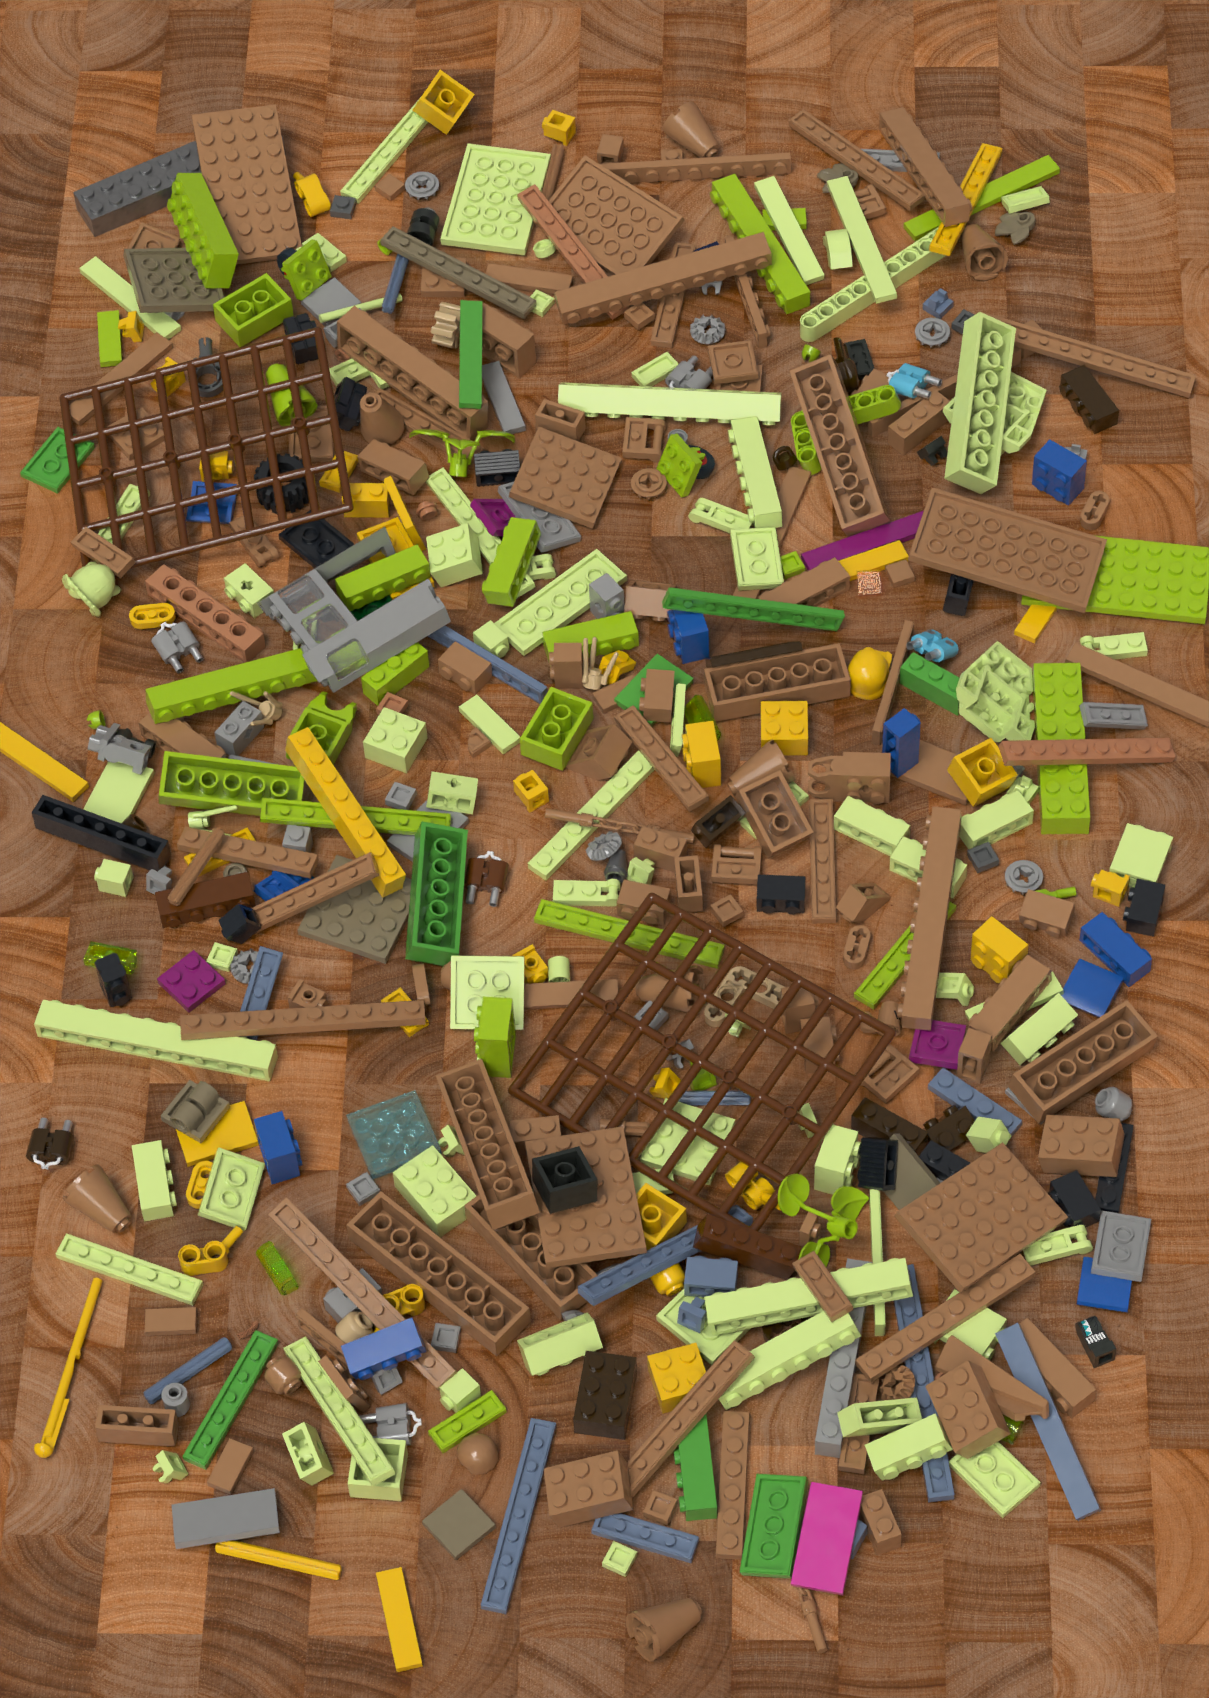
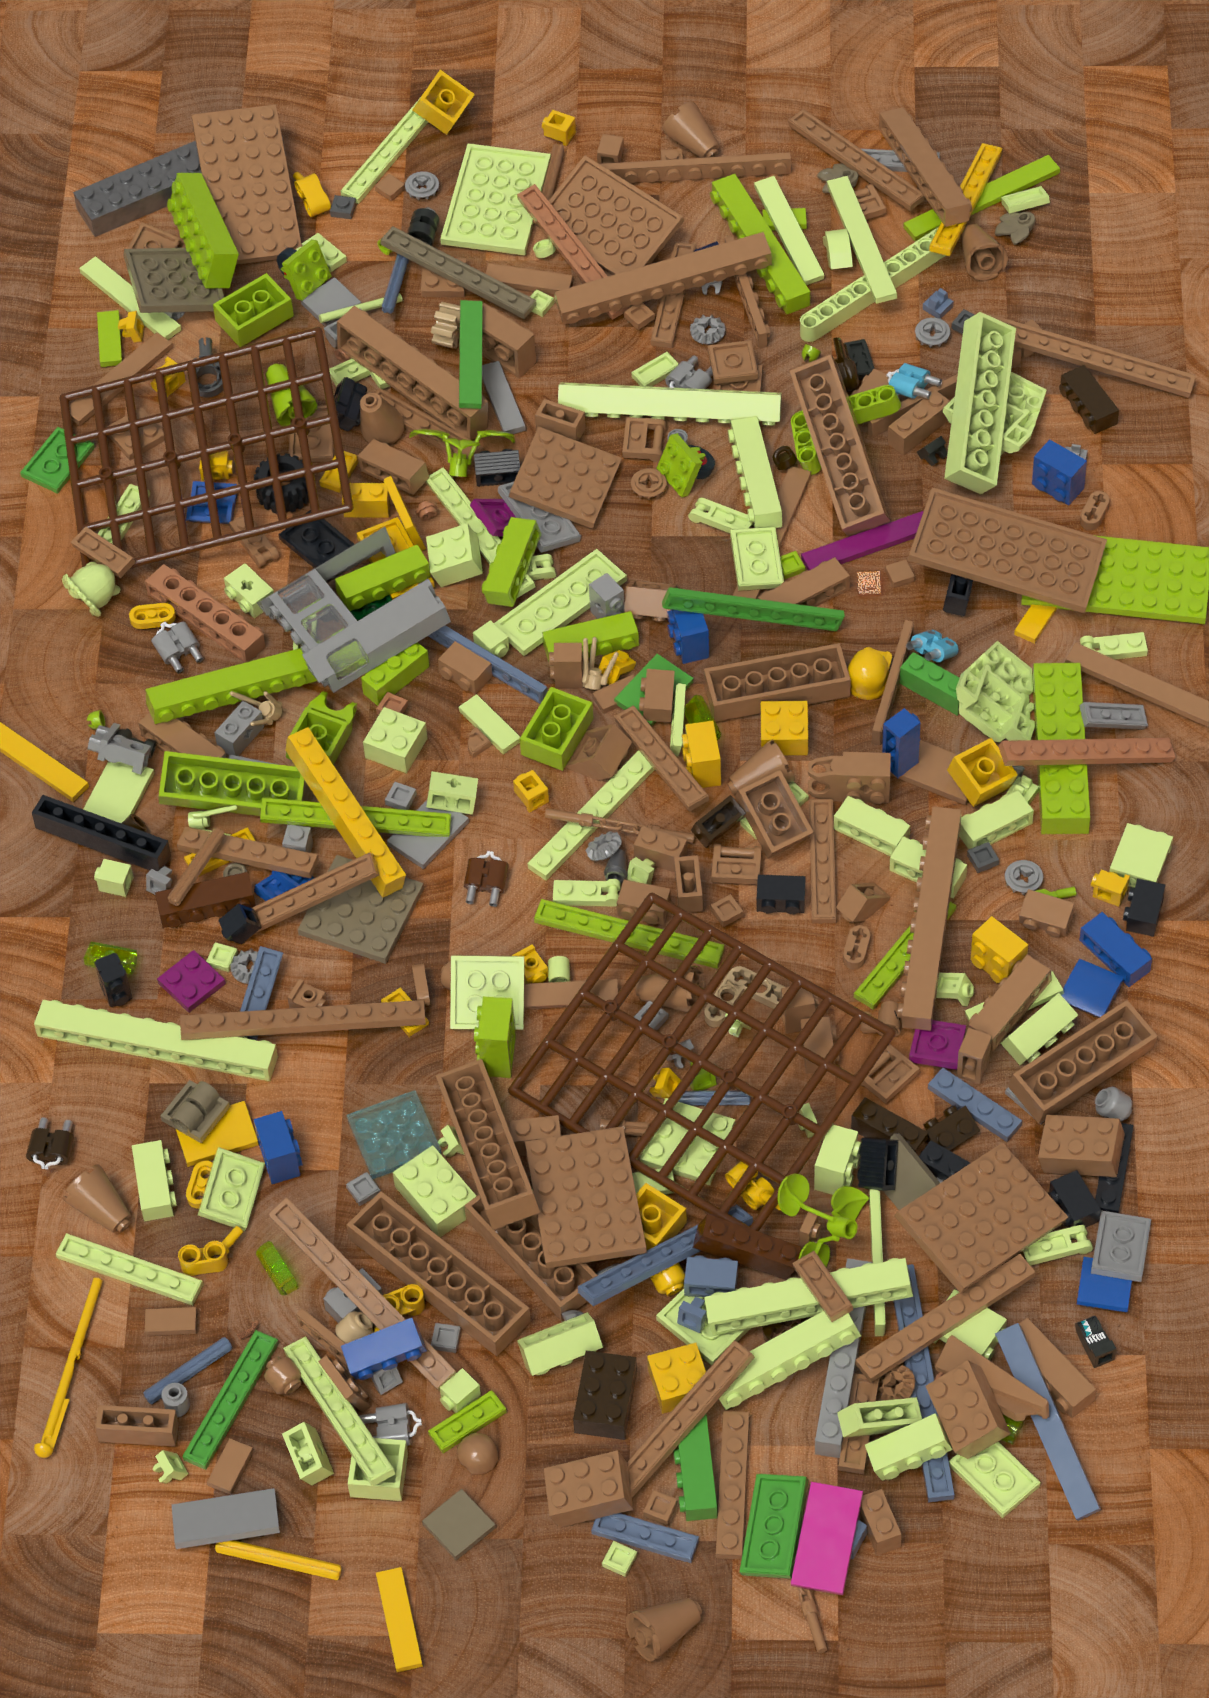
black brick [283,313,318,365] -> none
bright green brick [405,821,468,966] -> none
sand blue tile [481,1418,556,1614] -> none
pearl dark grey brick [532,1146,598,1214] -> none
dark brown tile [705,641,803,667] -> none
yellow tile [838,540,909,581] -> none
yellowish green brick [966,1117,1011,1153] -> none

